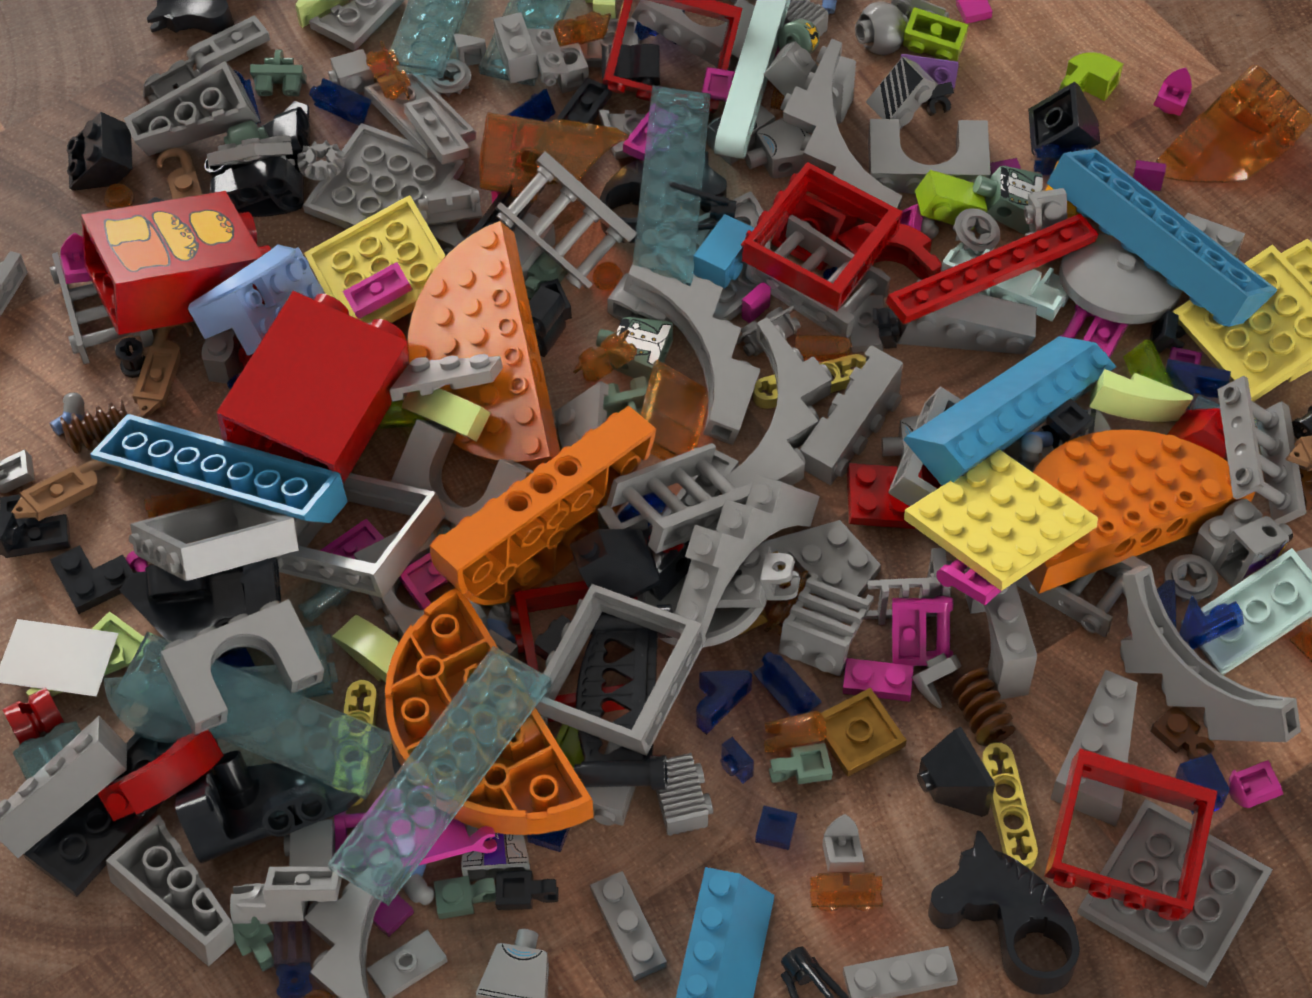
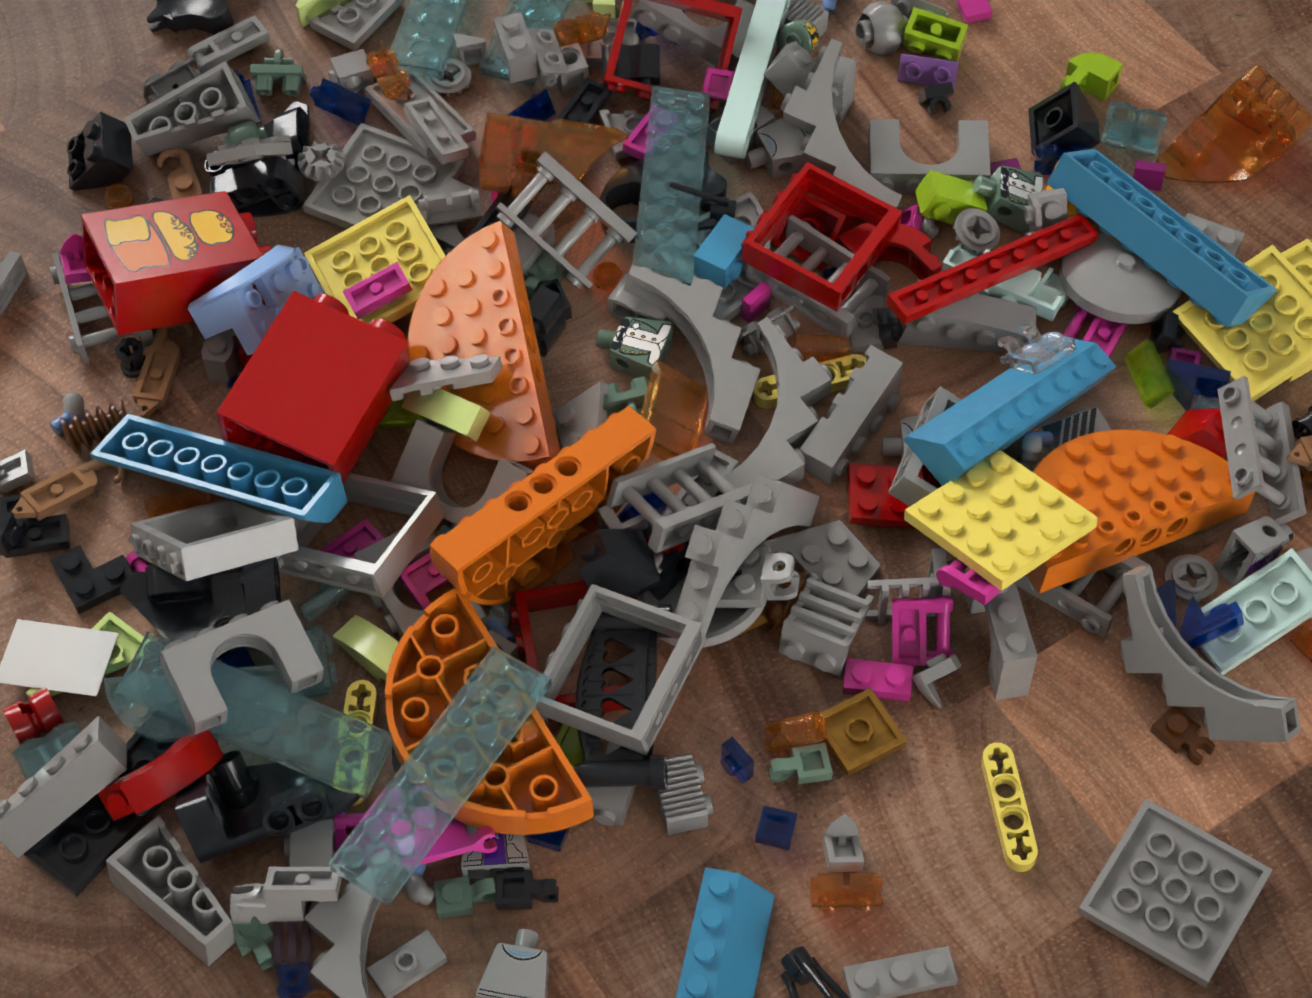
magenta tile [373,887,414,937] -> none
black piece [534,615,571,661] -> none
clear orange hinge [573,330,637,382] -> none
light grey plate [590,871,667,981] -> none
clear blue slope [696,670,752,735] -> none
clear blue hinge [753,652,822,721] -> none
light grey brick [866,56,938,129] -> none
black slope [917,727,995,817] -> none
black animal [928,830,1080,995] -> none
reddish brown piece [952,668,1016,746] -> none
red window [1044,748,1218,921] -> none
black tile [1046,398,1094,442] -> none
light grey wedge [1051,670,1138,827] -> none
yellowish green slope [1089,369,1193,422] -> none
dark pink plate [1153,67,1192,116] -> none
clear blue brick [1175,753,1230,815] -> none
light grey brick [1192,499,1263,566] -> none
dark pink plate [1228,760,1284,808] -> none
none -> clear plate [998,324,1076,374]
none -> clear light blue brick [1100,102,1168,156]

